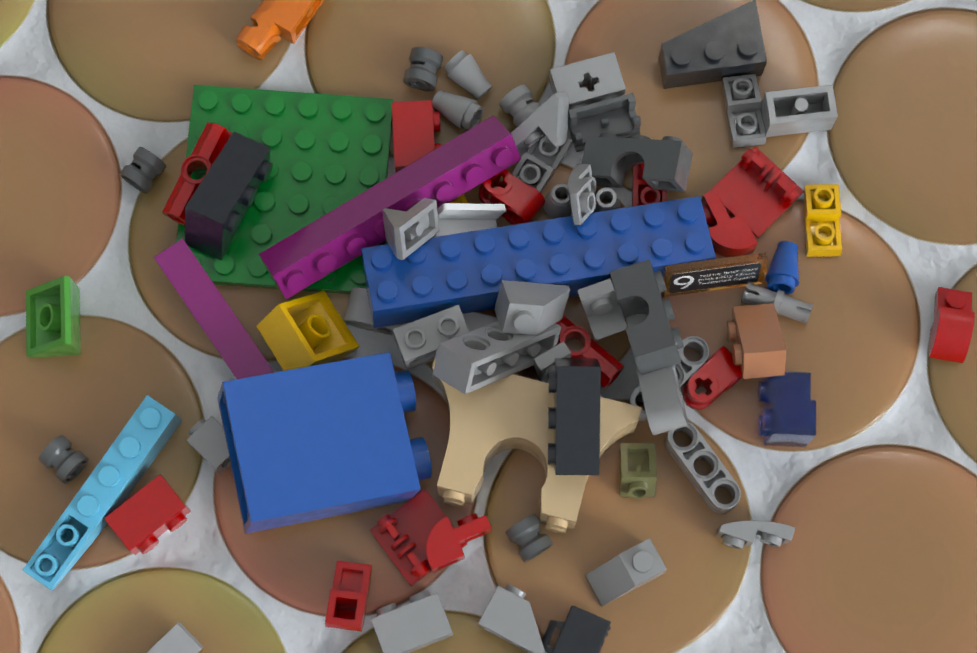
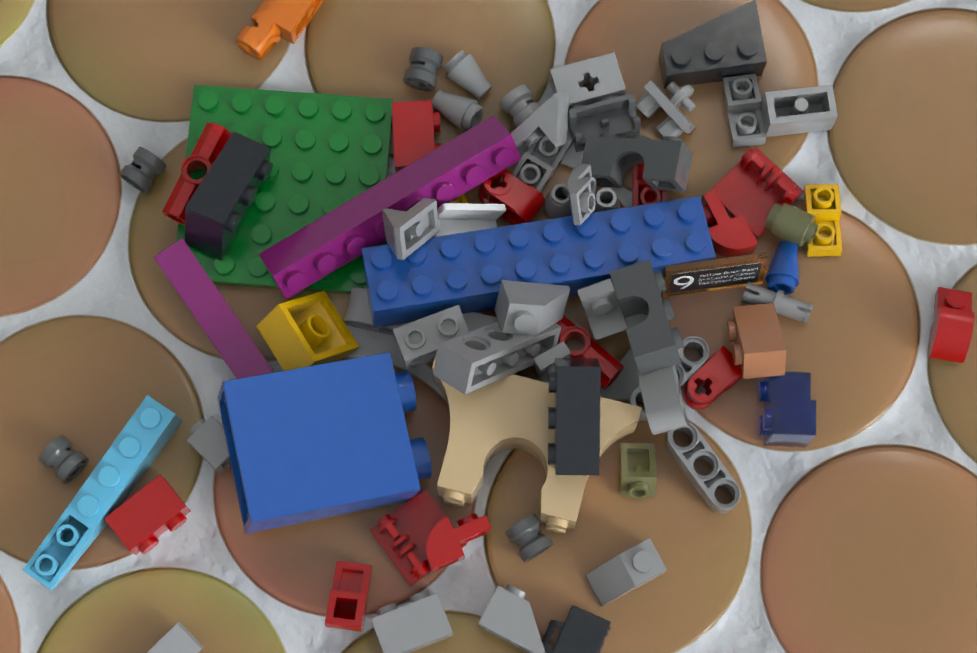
bright green slope [26,276,81,358] -> none
light grey slope [716,520,795,550] -> none
none -> light grey hips [636,80,696,137]
none -> olive brick [765,202,819,247]

